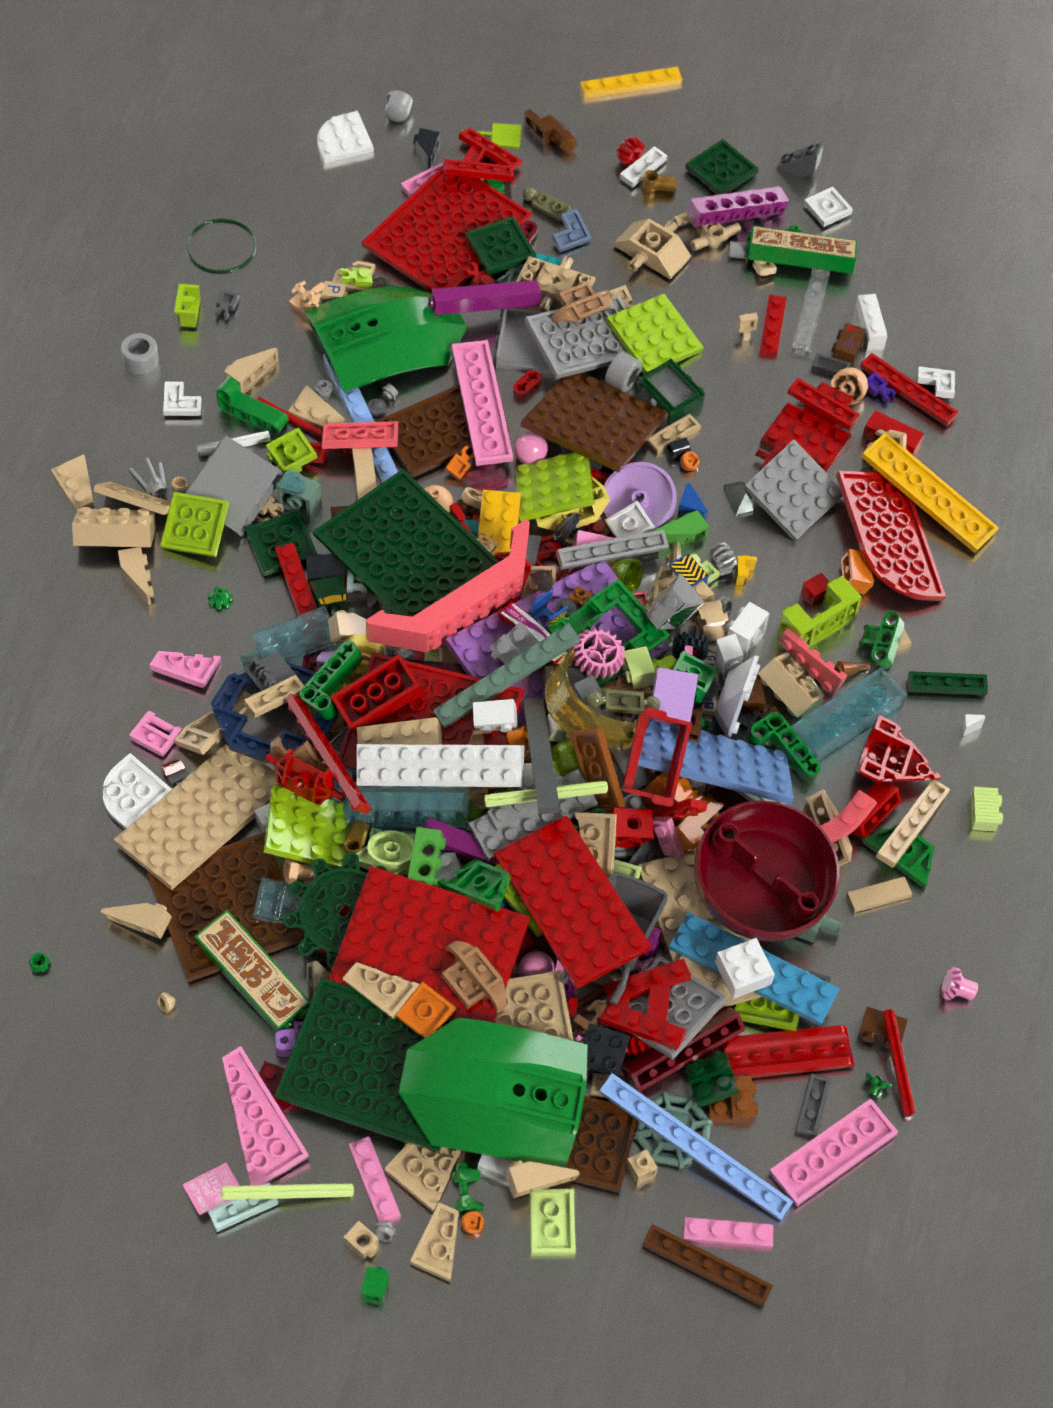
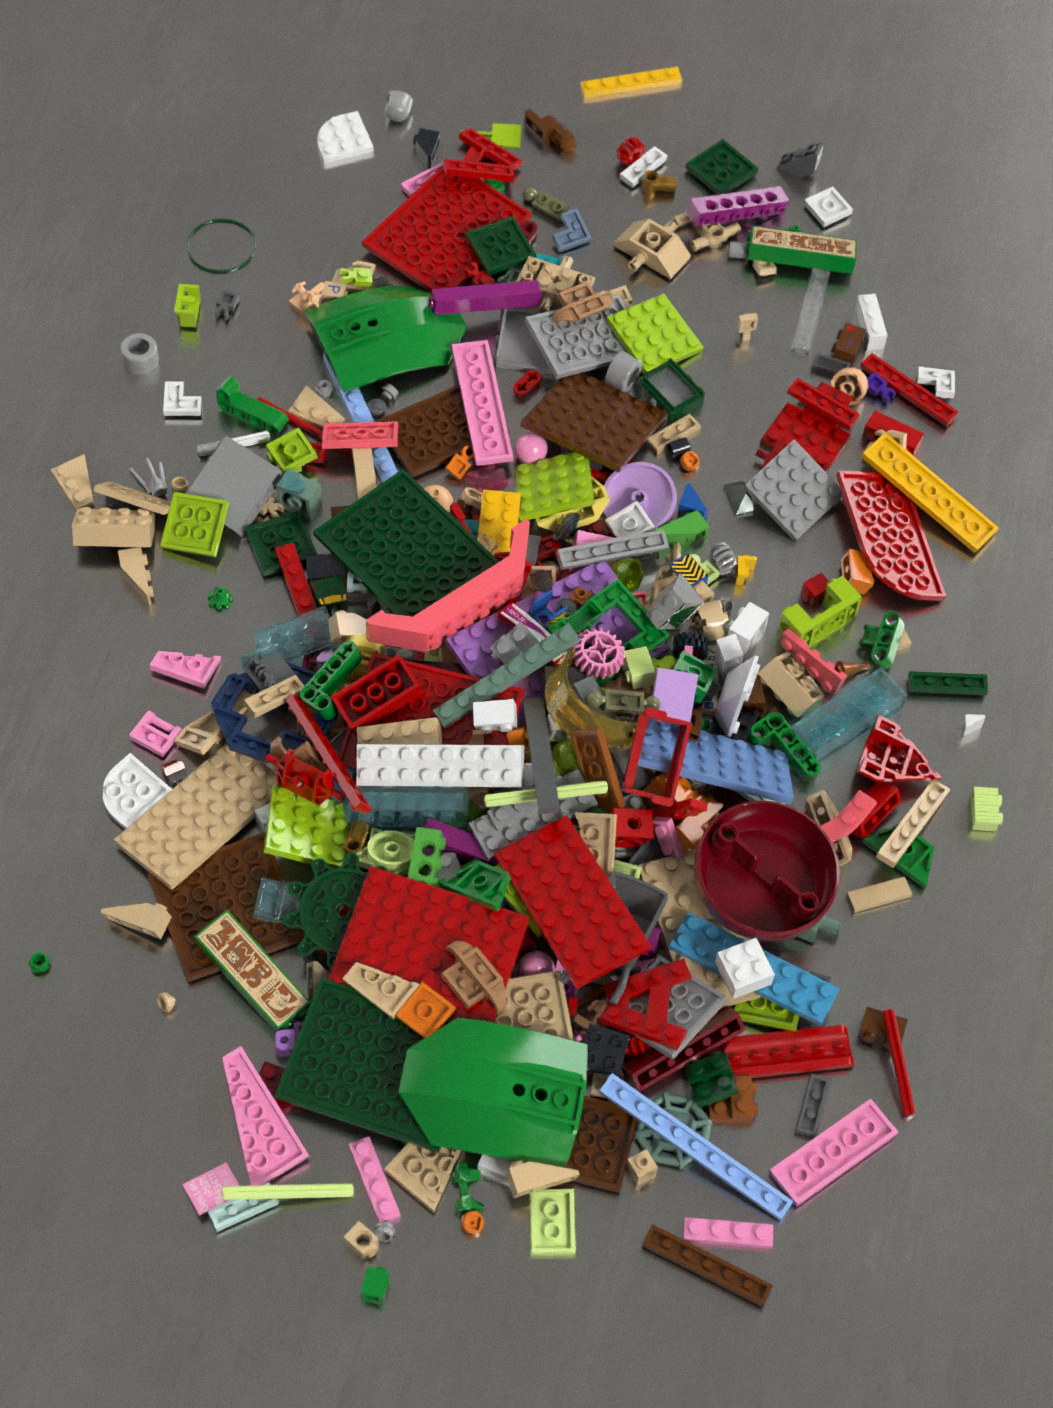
tan slope [224,348,278,393] -> none
light nougat piece [283,858,315,884] -> none
tan wing [410,1203,459,1282] -> none
red plate [759,294,787,356] -> none
green plant [866,1073,892,1096] -> none
bright pink gear [941,967,978,1000] -> none

